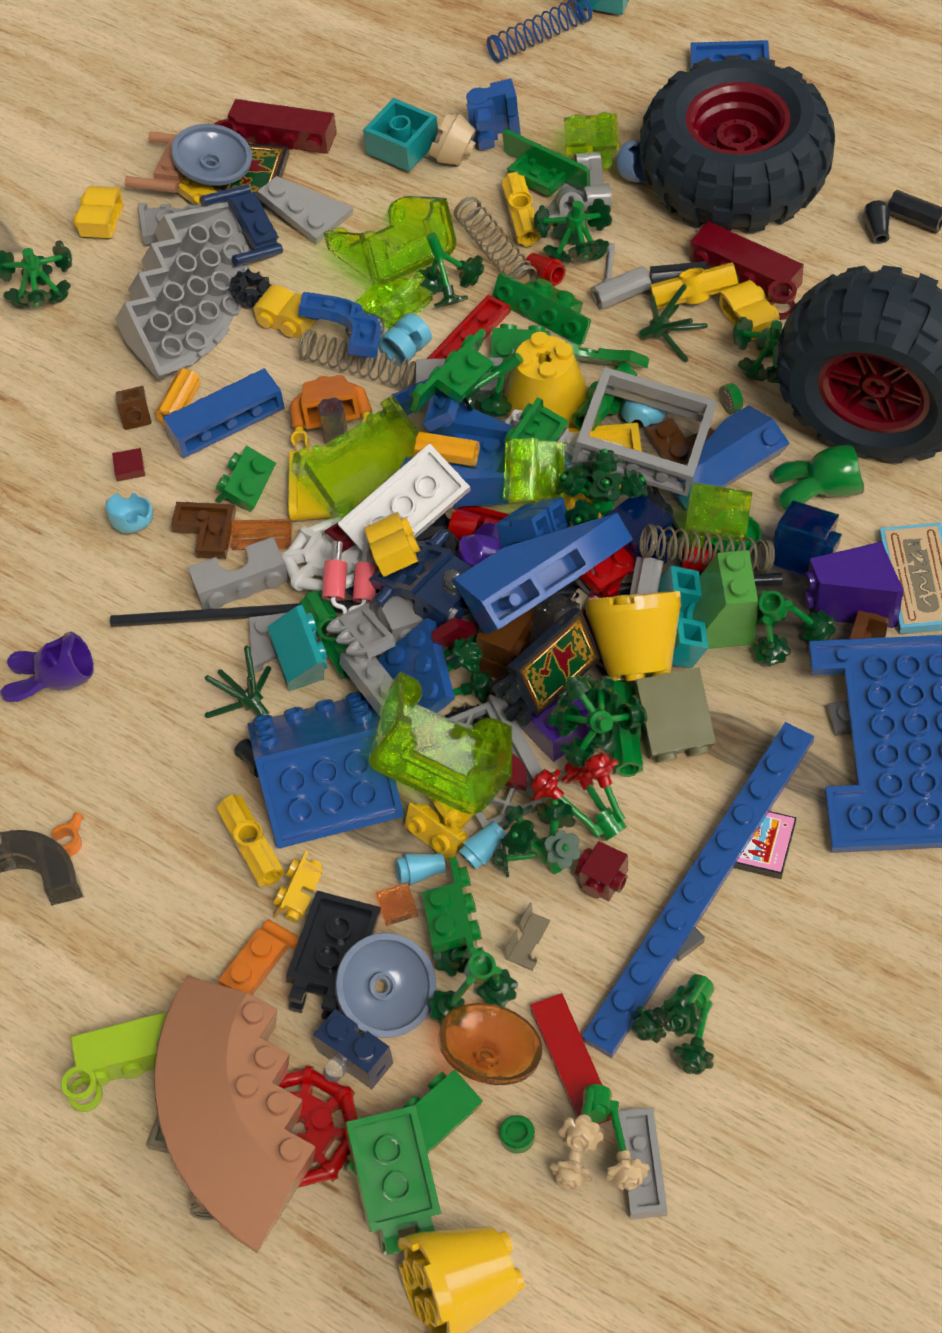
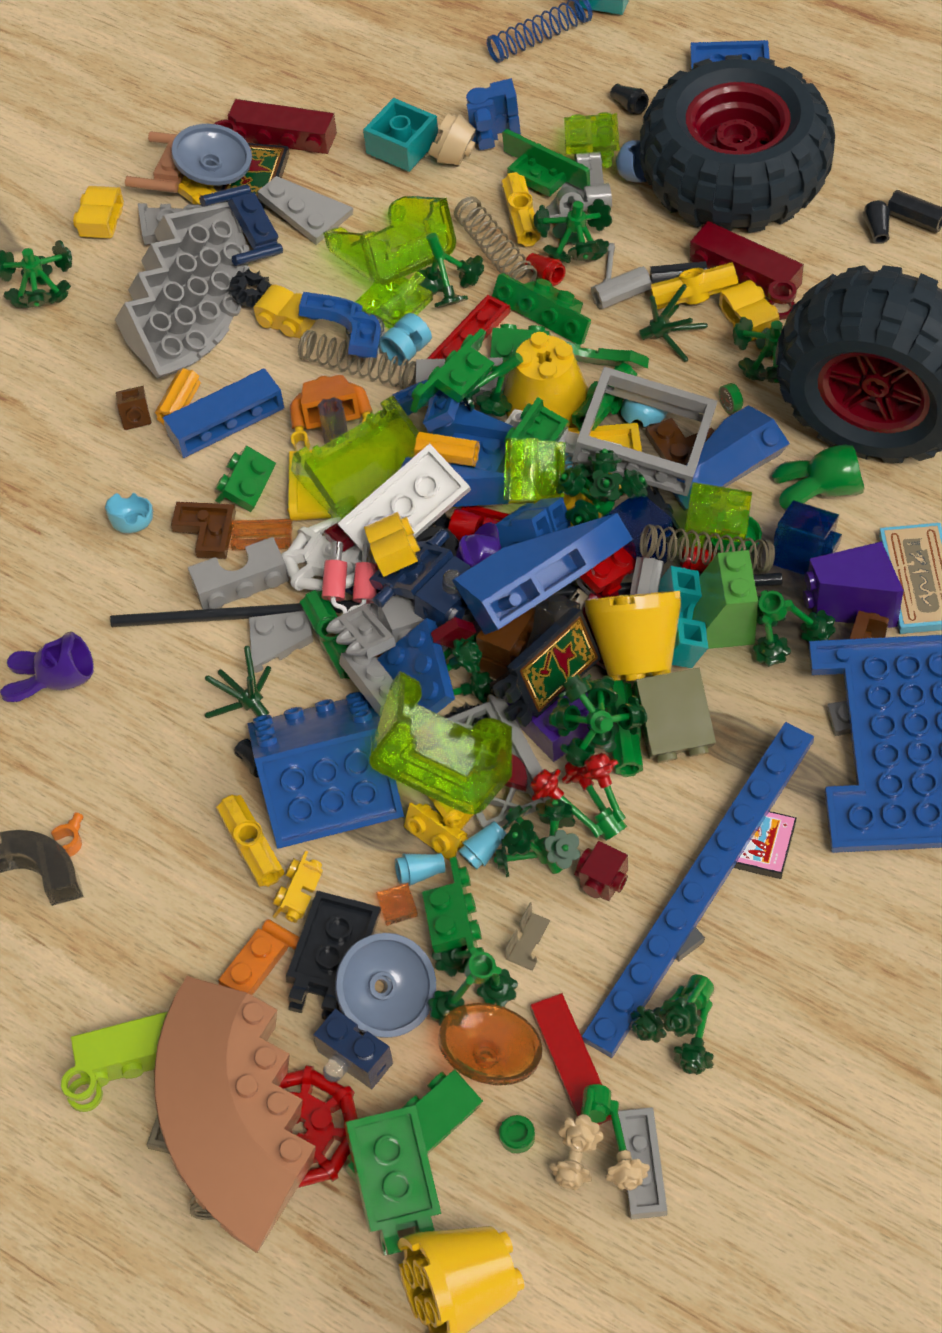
dark red tile [112,448,146,481] -> none
teal slope [267,605,328,692] -> none
none -> black cone [610,83,649,114]

